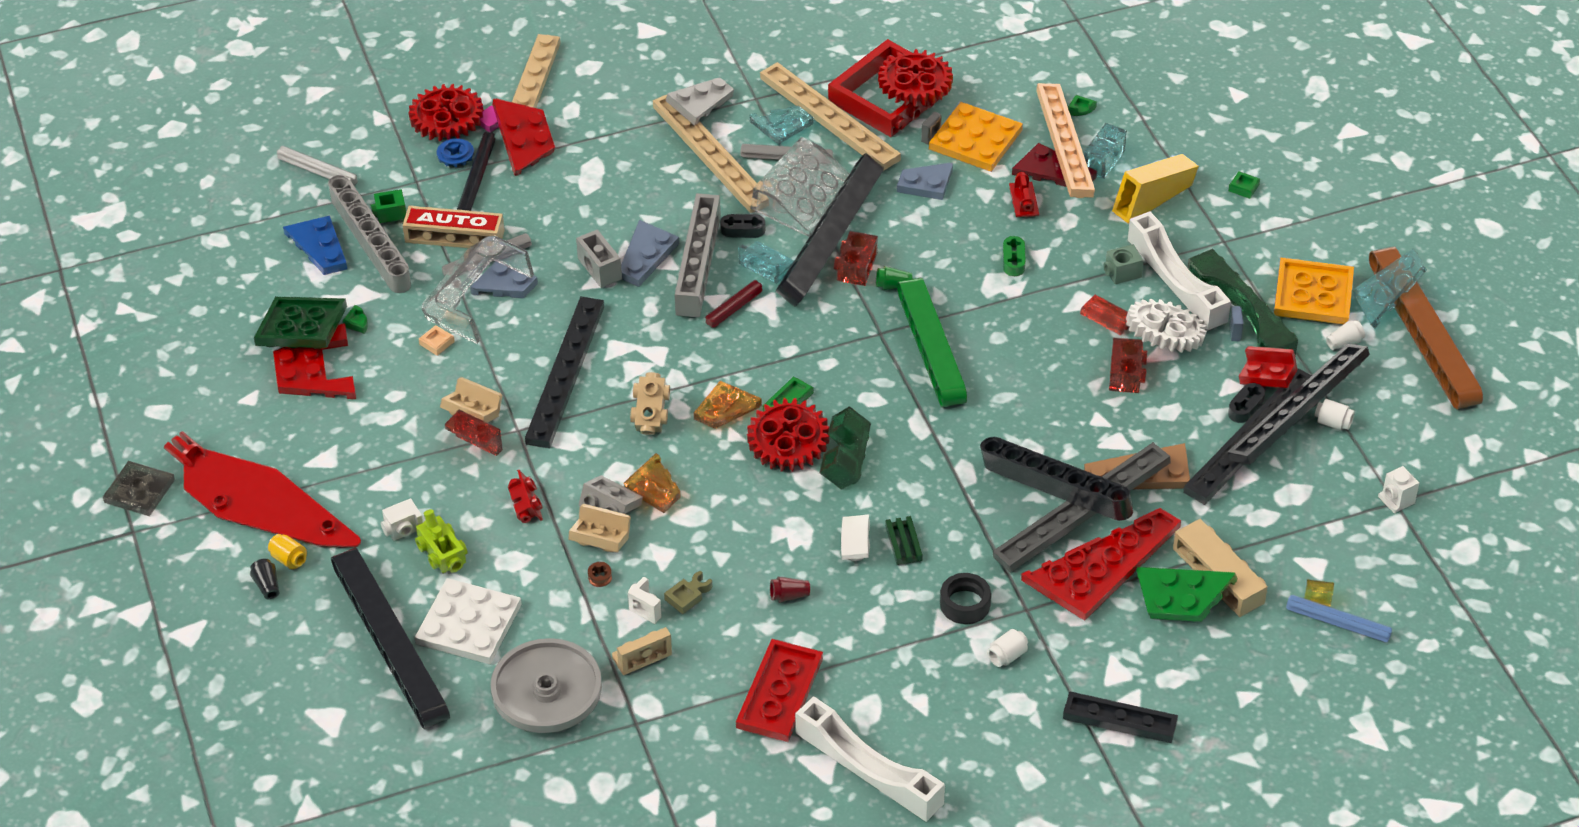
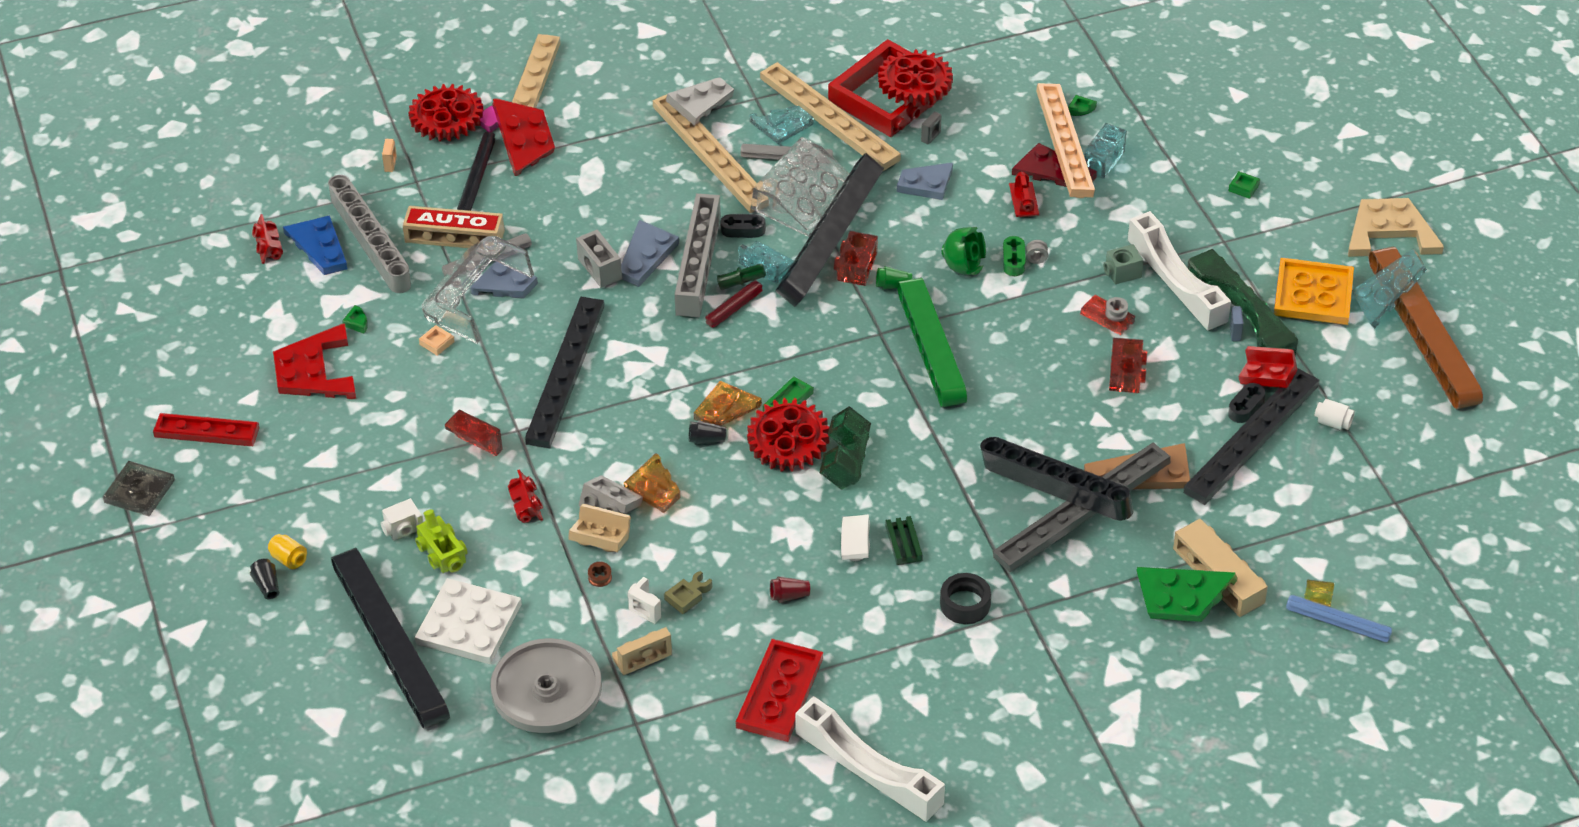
red wing [164,431,361,547] -> none
dark green plate [254,296,347,349] -> none
axle [277,146,358,186] -> none
green brick [371,189,406,223] -> none
blue gear [436,139,474,168] -> none
tan bracket [440,377,502,425] -> none
tan brick [630,372,670,435] -> none
light orange plate [929,102,1023,172] -> none
white brick [987,629,1028,667] -> none
red wing [1021,508,1181,621] -> none
black plate [1063,691,1178,743] -> none
yellow slope [1112,154,1199,224] -> none
white gear [1126,299,1207,353] -> none
black plate [1227,343,1370,464] -> none
white cone [1326,320,1365,350] -> none
white brick [1378,466,1419,513] -> none
none -> red tile [153,413,260,447]
none -> red hinge [252,214,283,264]
none -> light nougat tile [382,139,397,172]
none -> black cone [688,419,726,445]
none -> dark green axle [717,264,766,291]
none -> green cylinder [941,227,986,275]
none -> light grey bush [1026,240,1048,264]
none -> light grey bush [1105,297,1128,322]
none -> tan wing [1348,198,1444,257]

